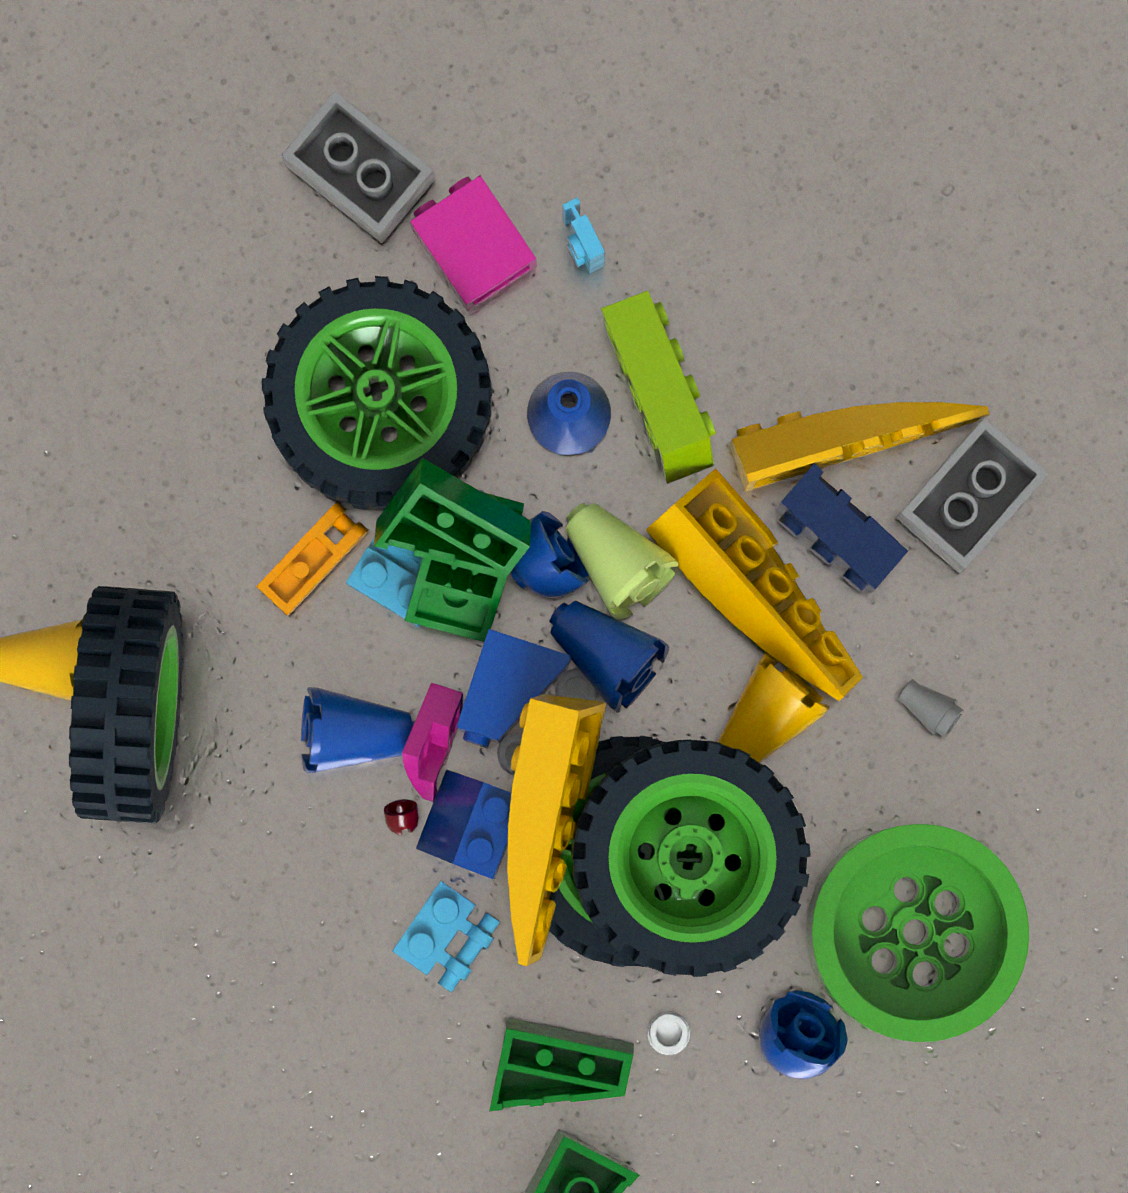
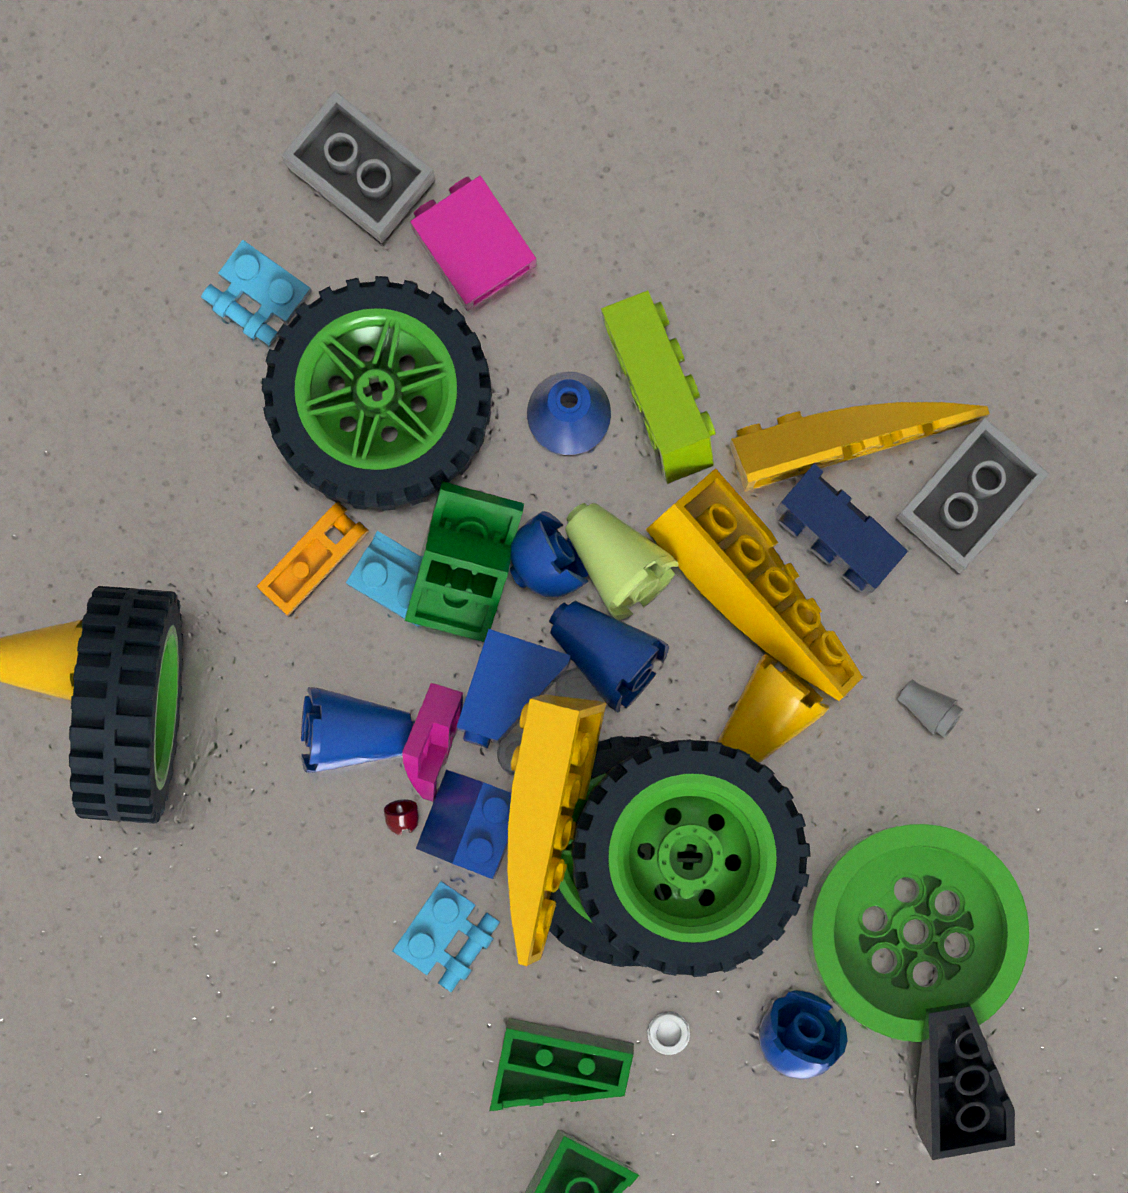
green wedge [374,458,531,577] -> none
medium azure plate [562,197,605,274] -> none
none -> medium azure plate [201,240,312,346]
none -> black wedge [916,1002,1015,1160]

